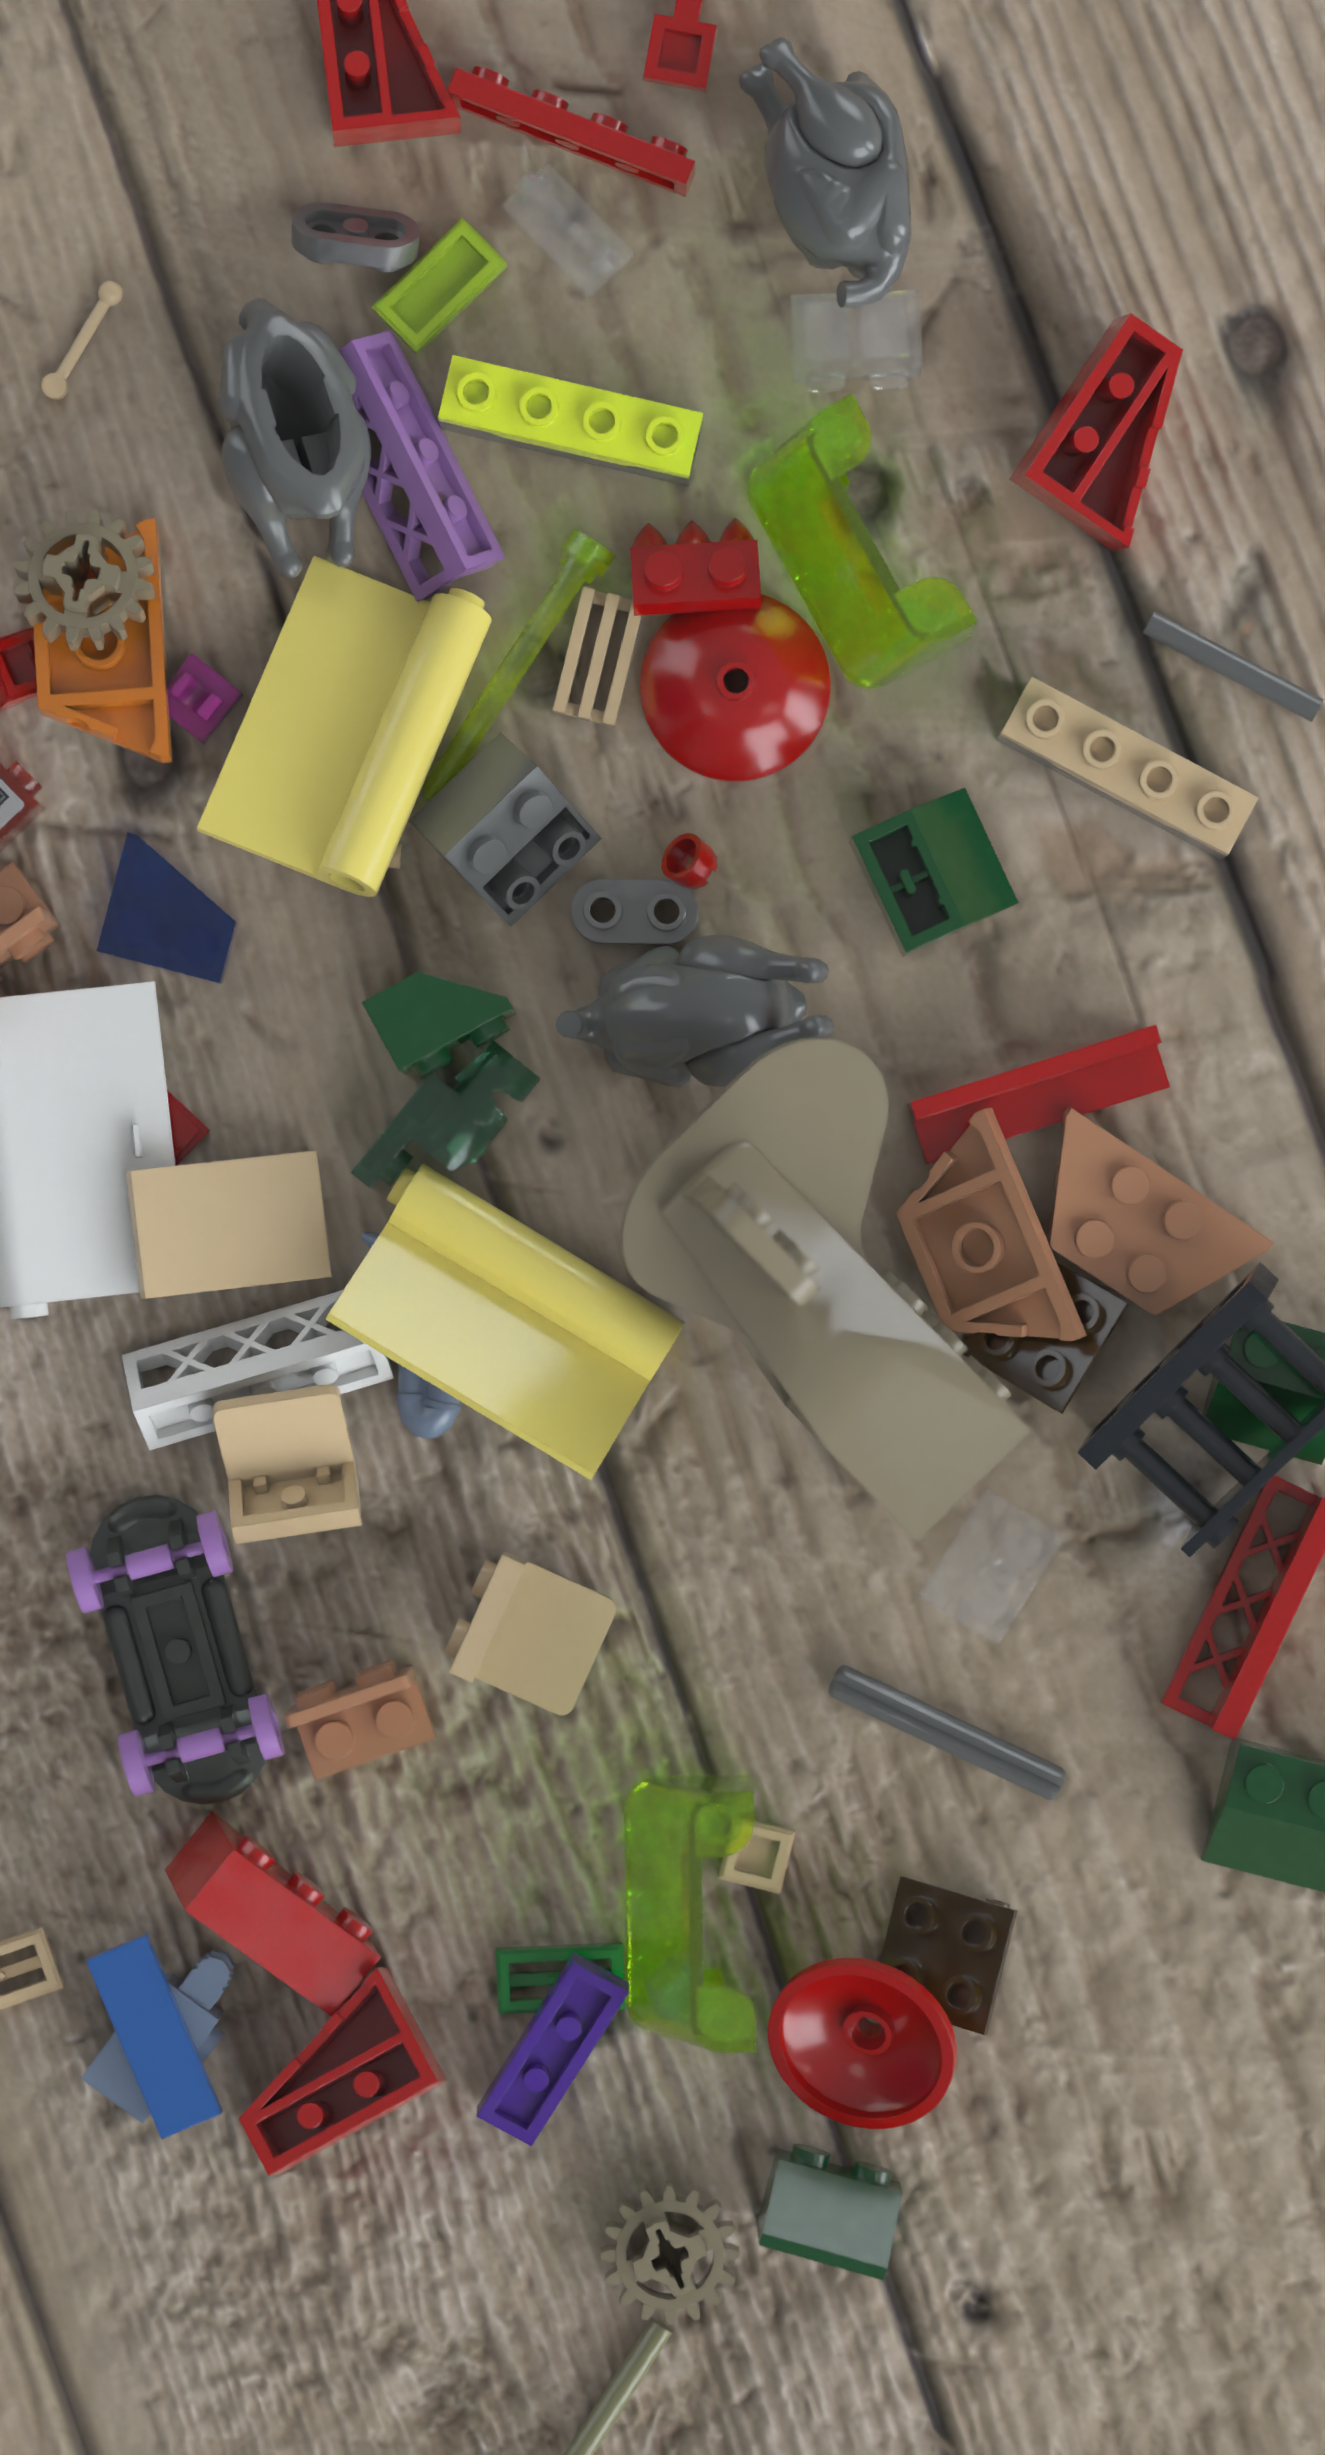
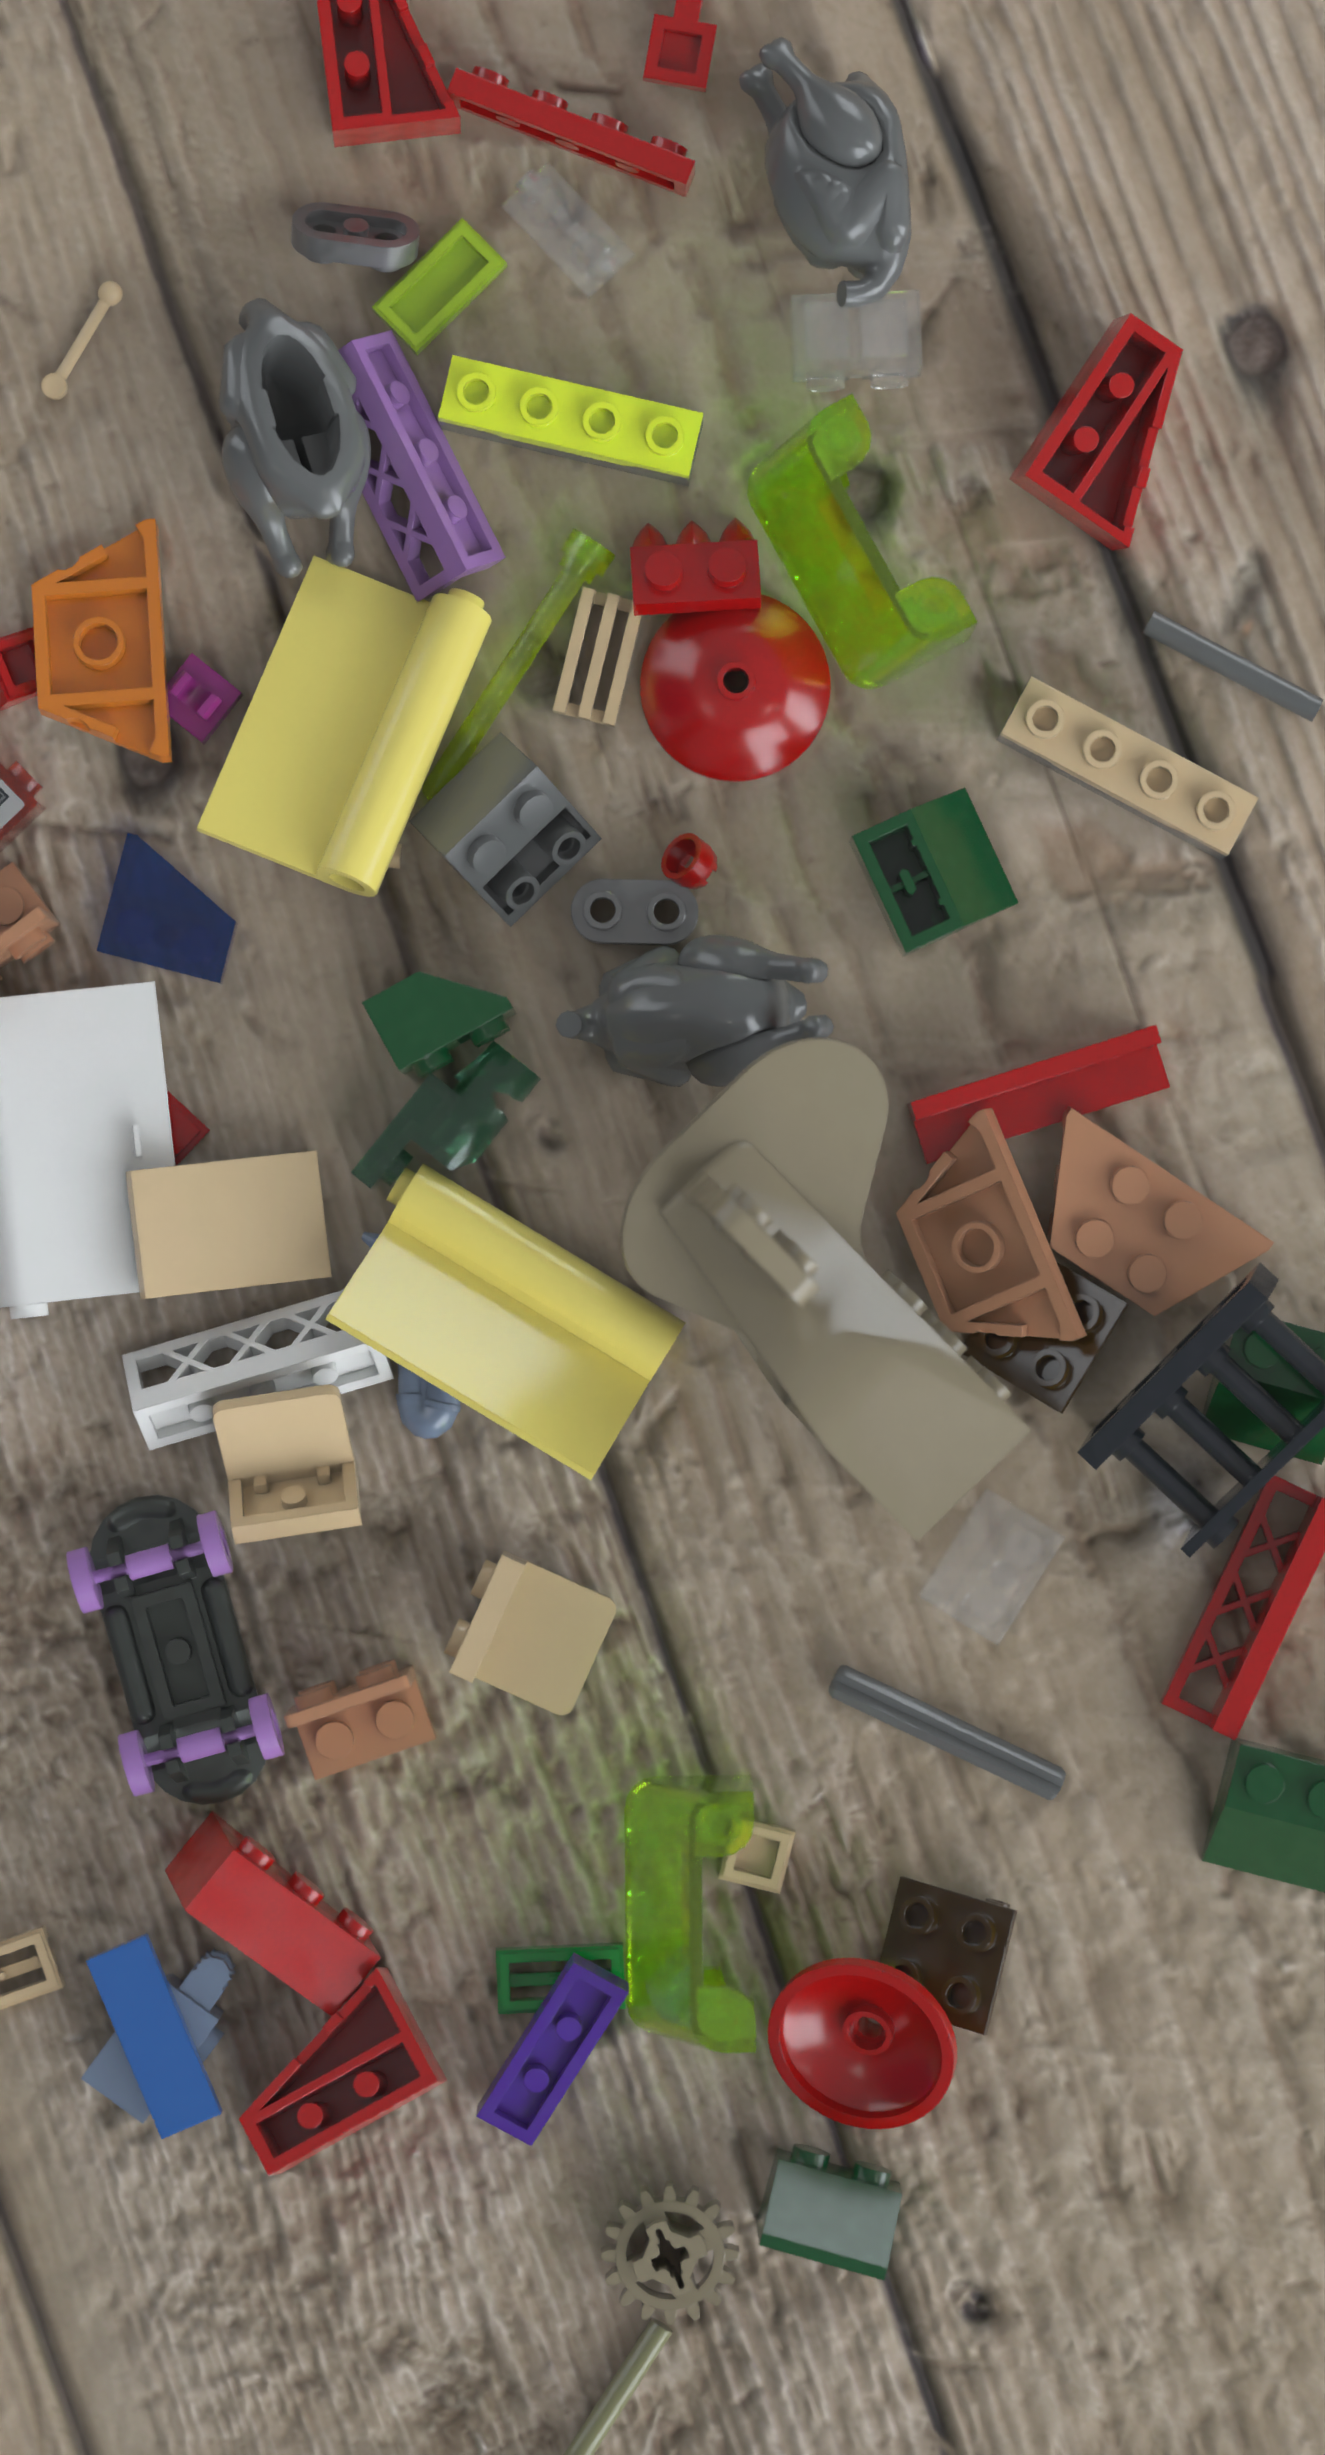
dark tan gear [14,509,155,651] -> none

